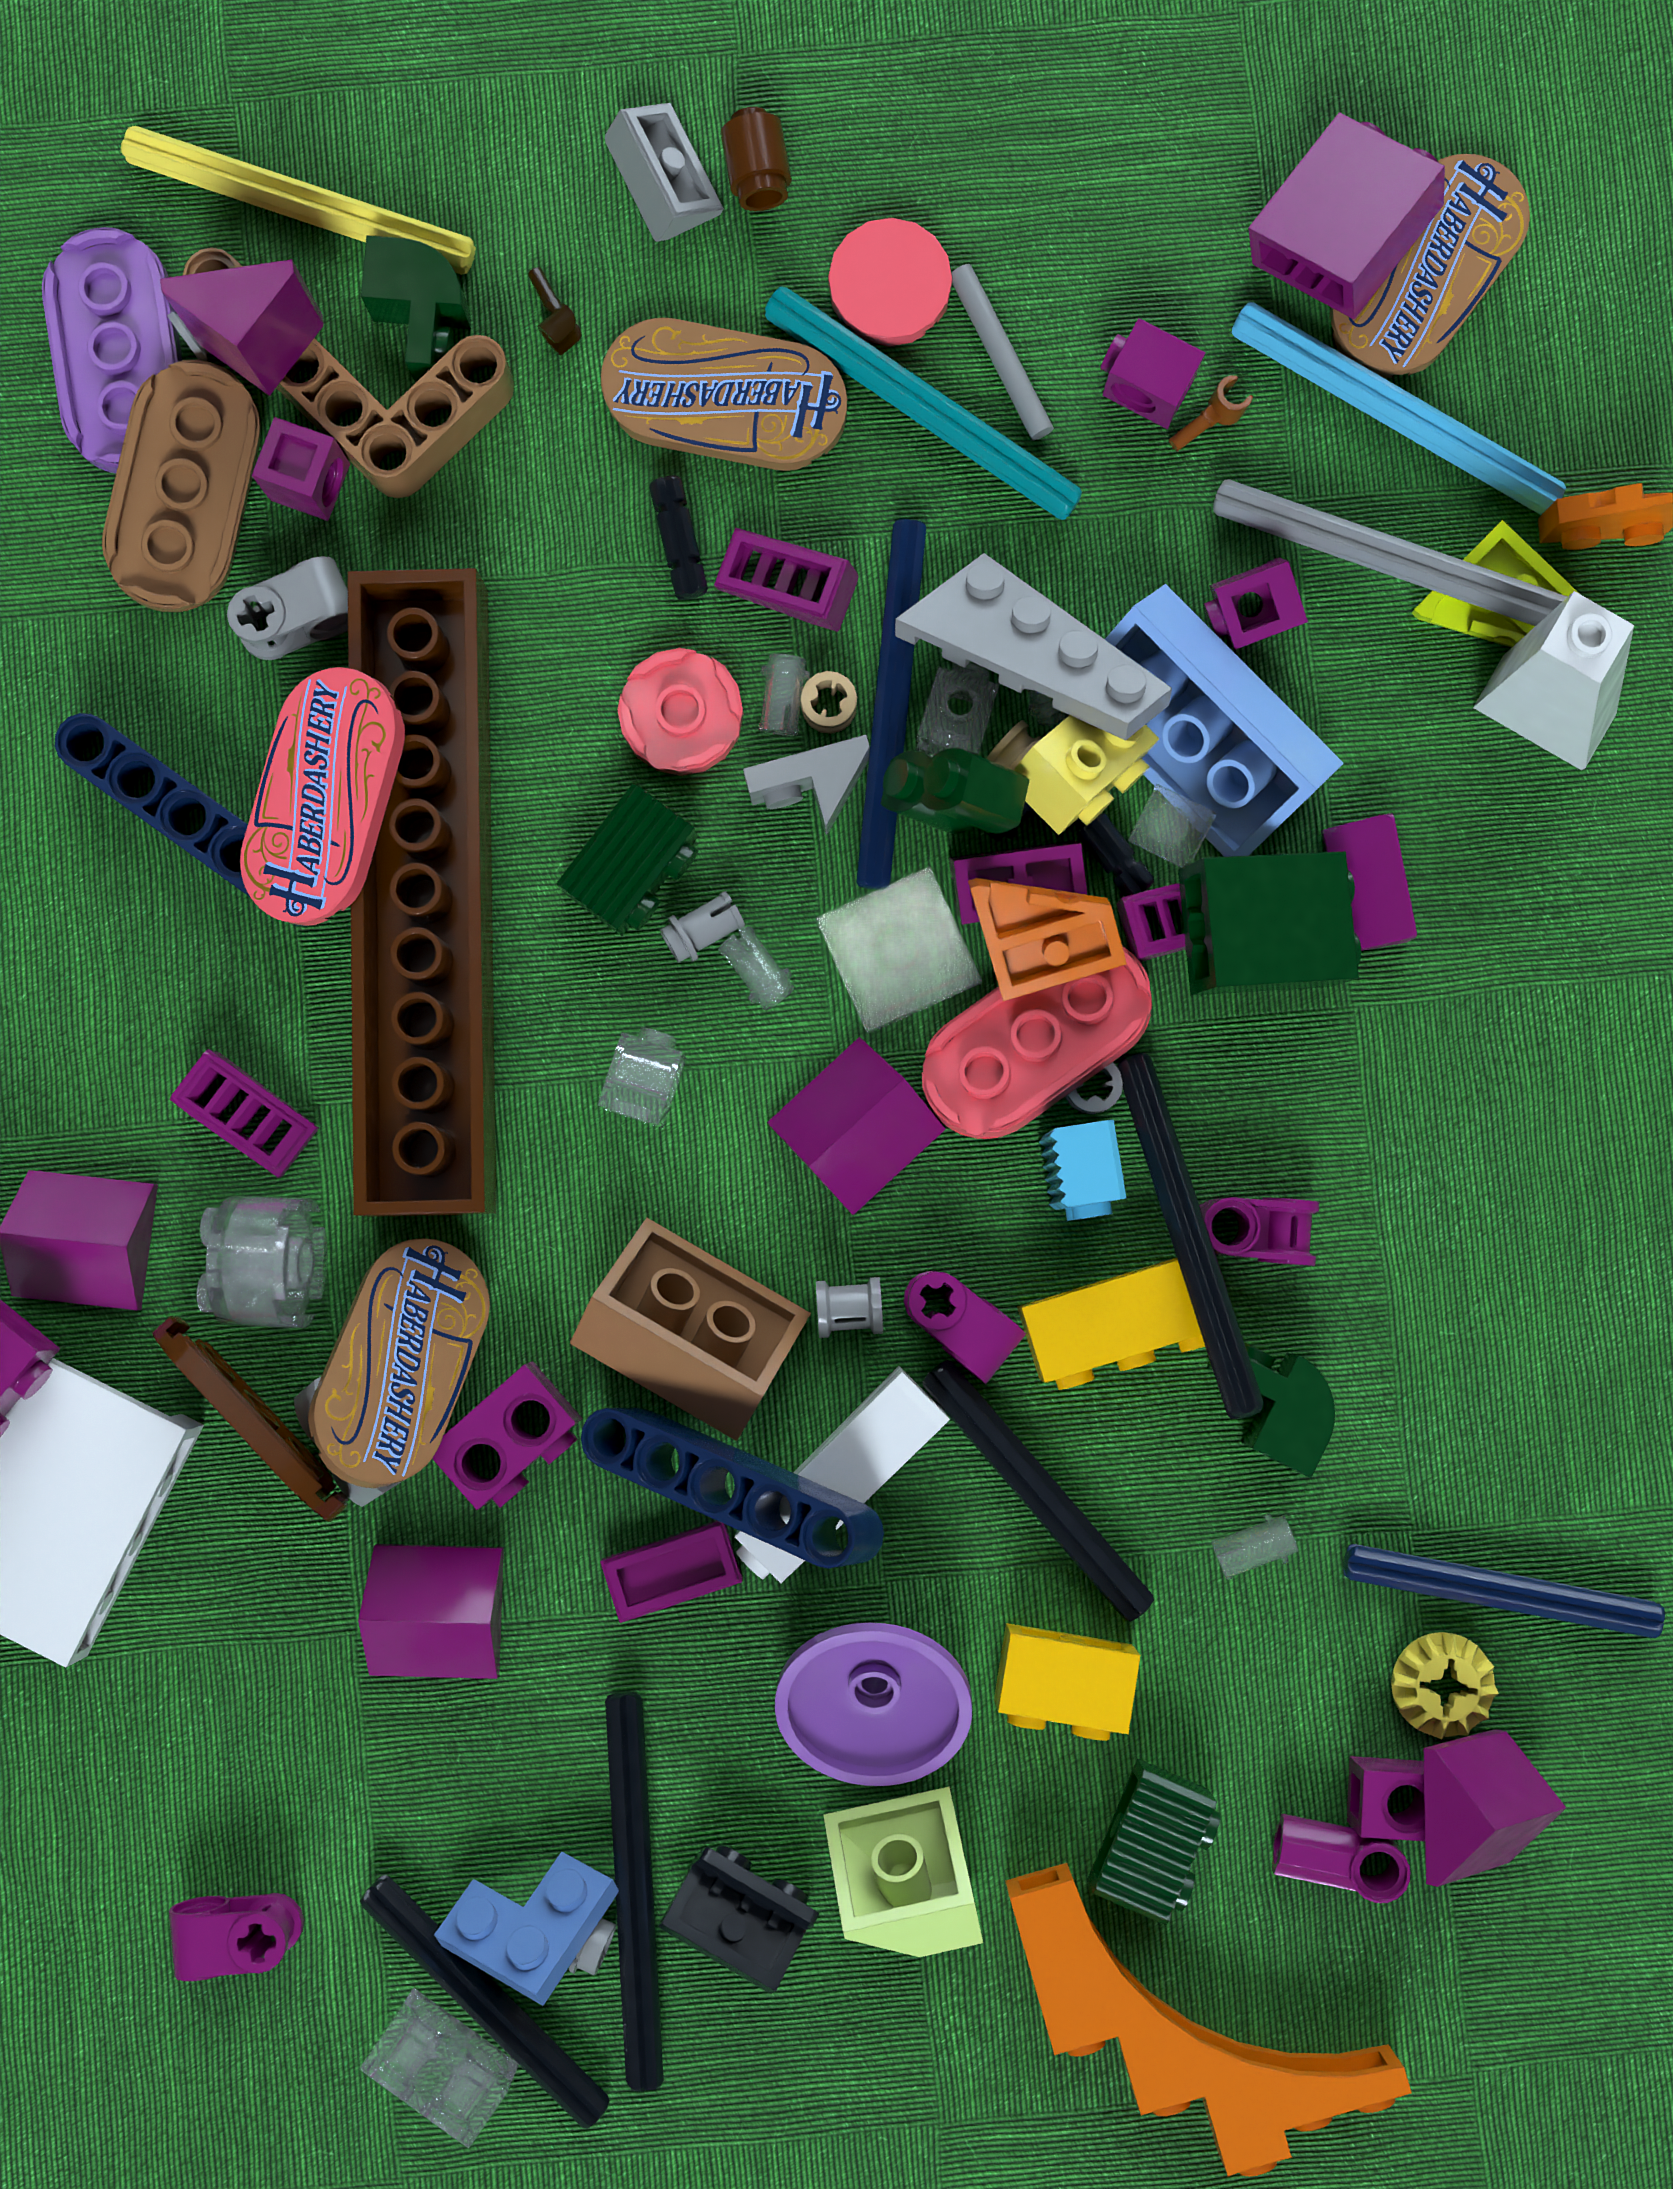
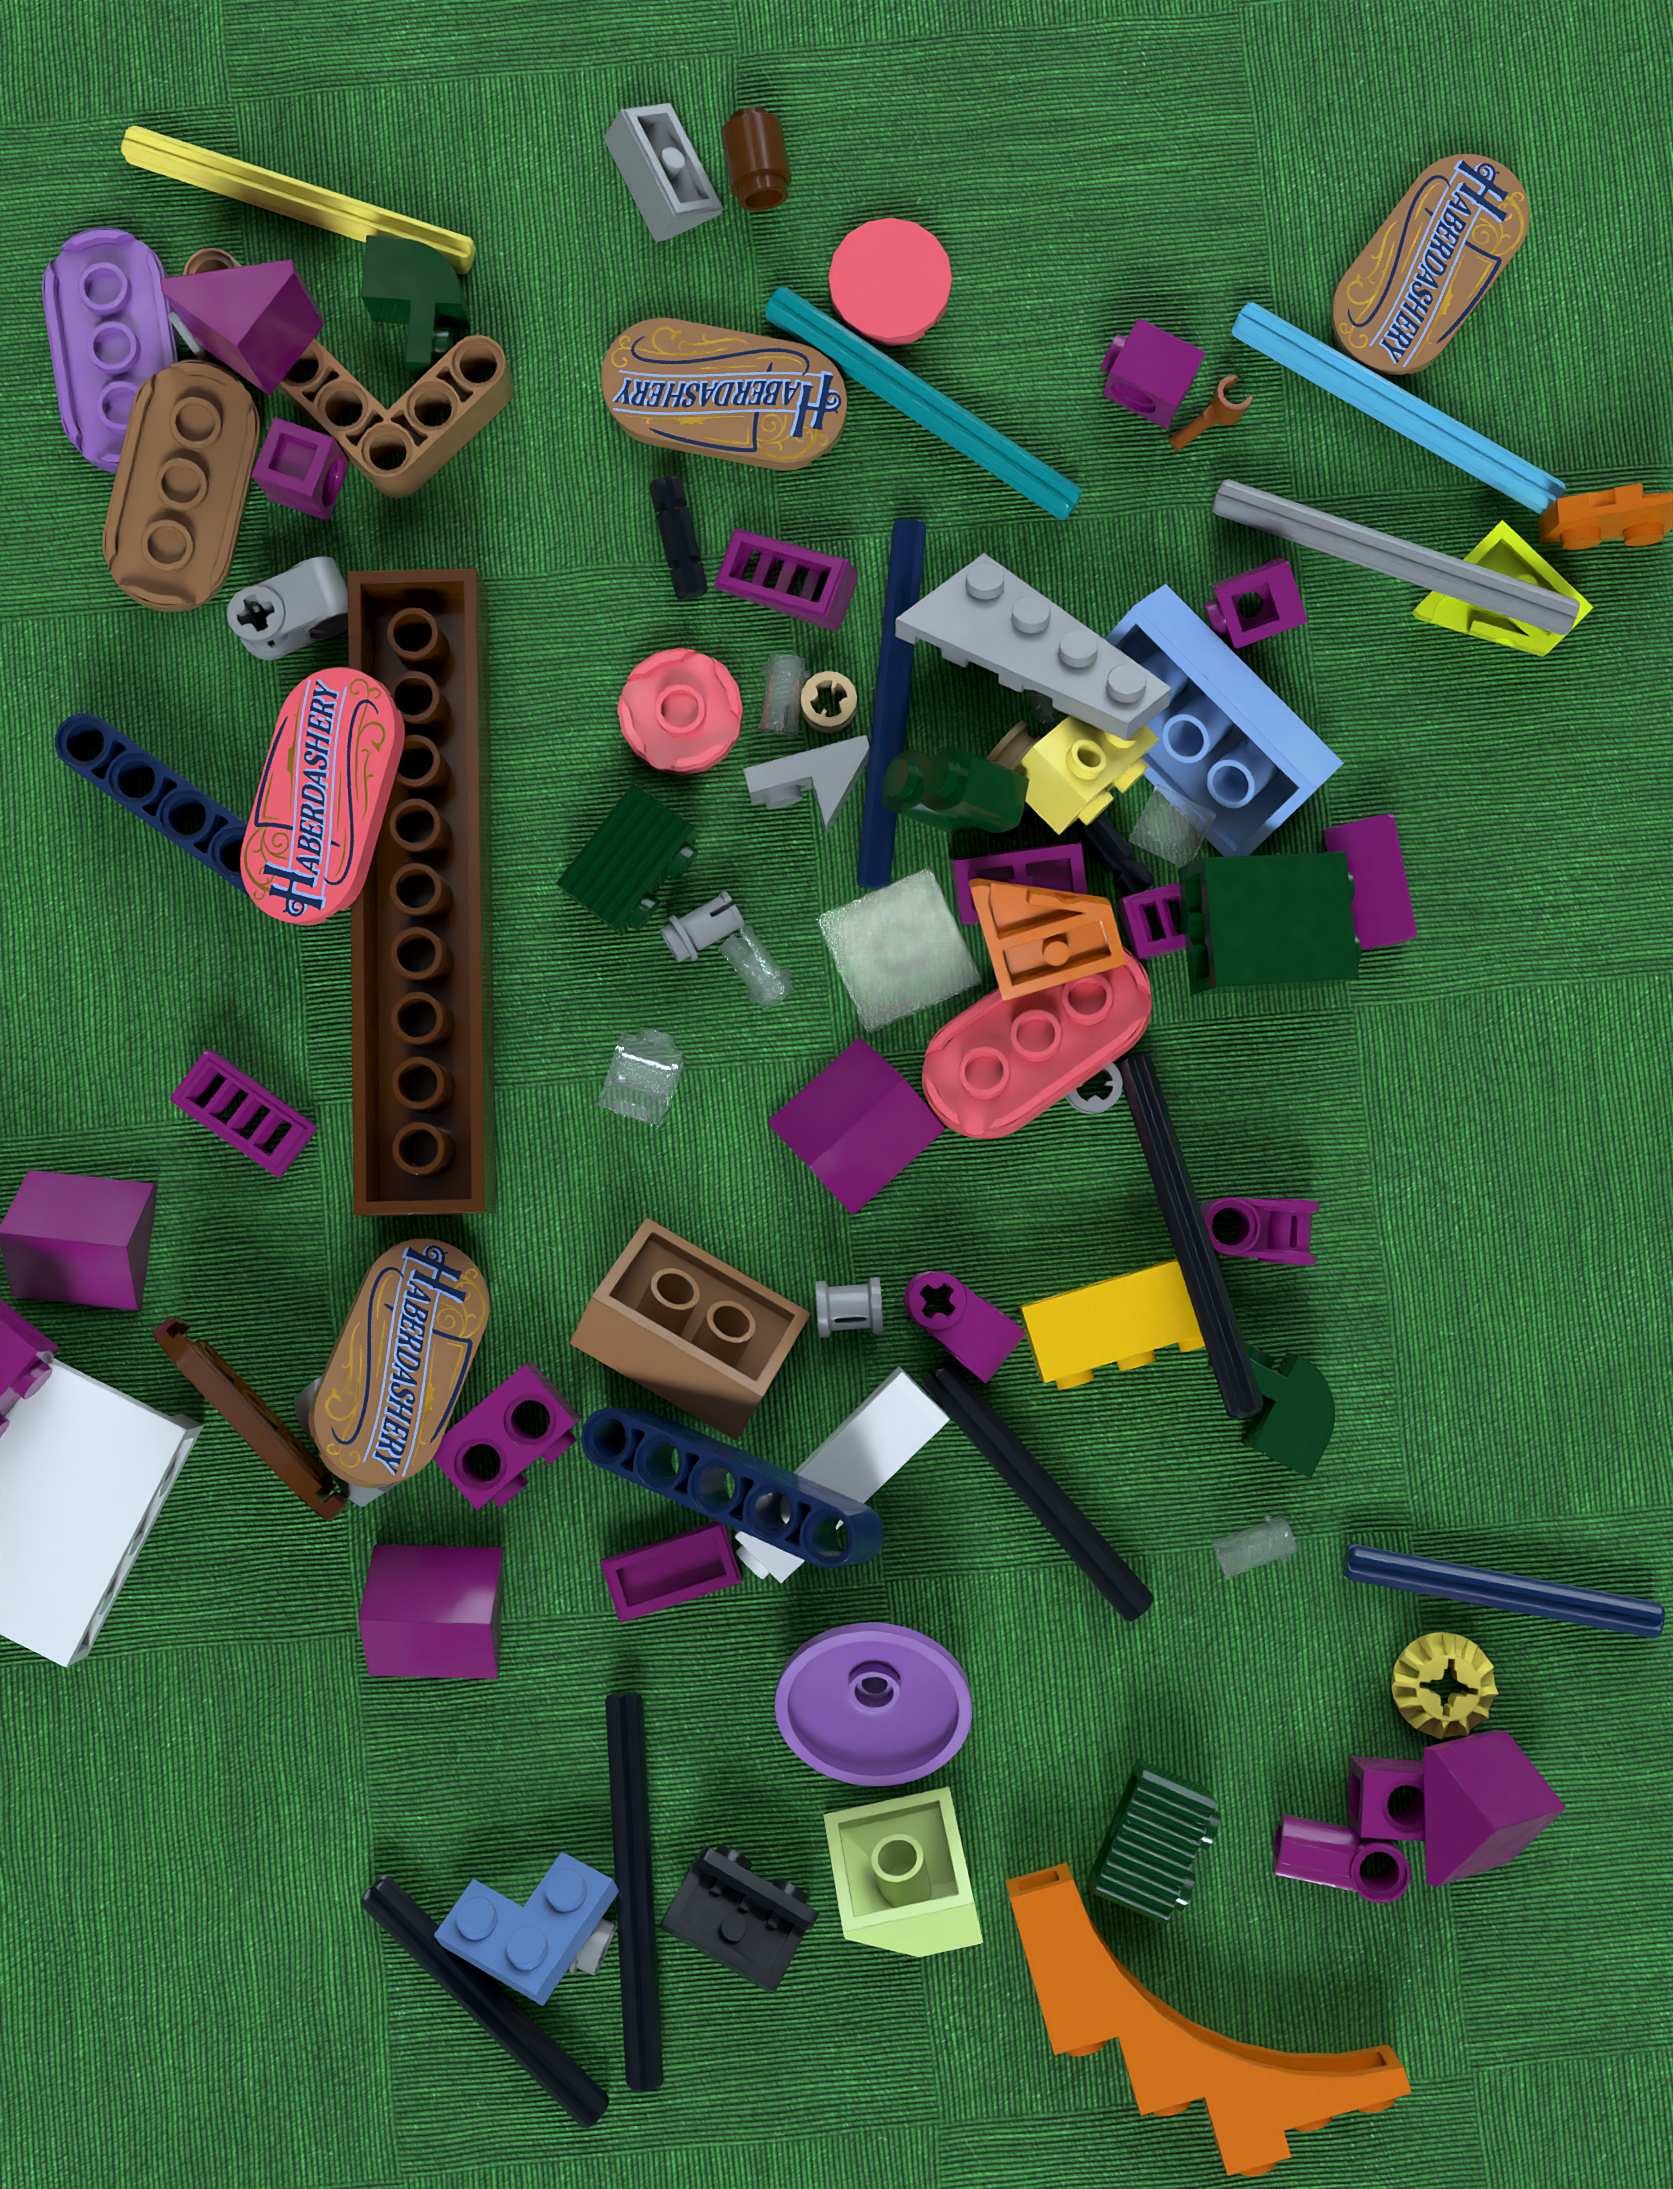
magenta piece [169,1893,304,1981] -> none
clear brick [197,1196,328,1328] -> none
clear brick [359,1987,519,2149] -> none
dark brown hand [528,267,582,355] -> none
clear brick [915,663,999,755] -> none
light grey bar [951,264,1054,441] -> none
yellow brick [994,1623,1141,1741] -> none
medium azure brick [1039,1120,1126,1221] -> none
magenta brick [1248,112,1445,319] -> none
white slope [1473,591,1634,770] -> none

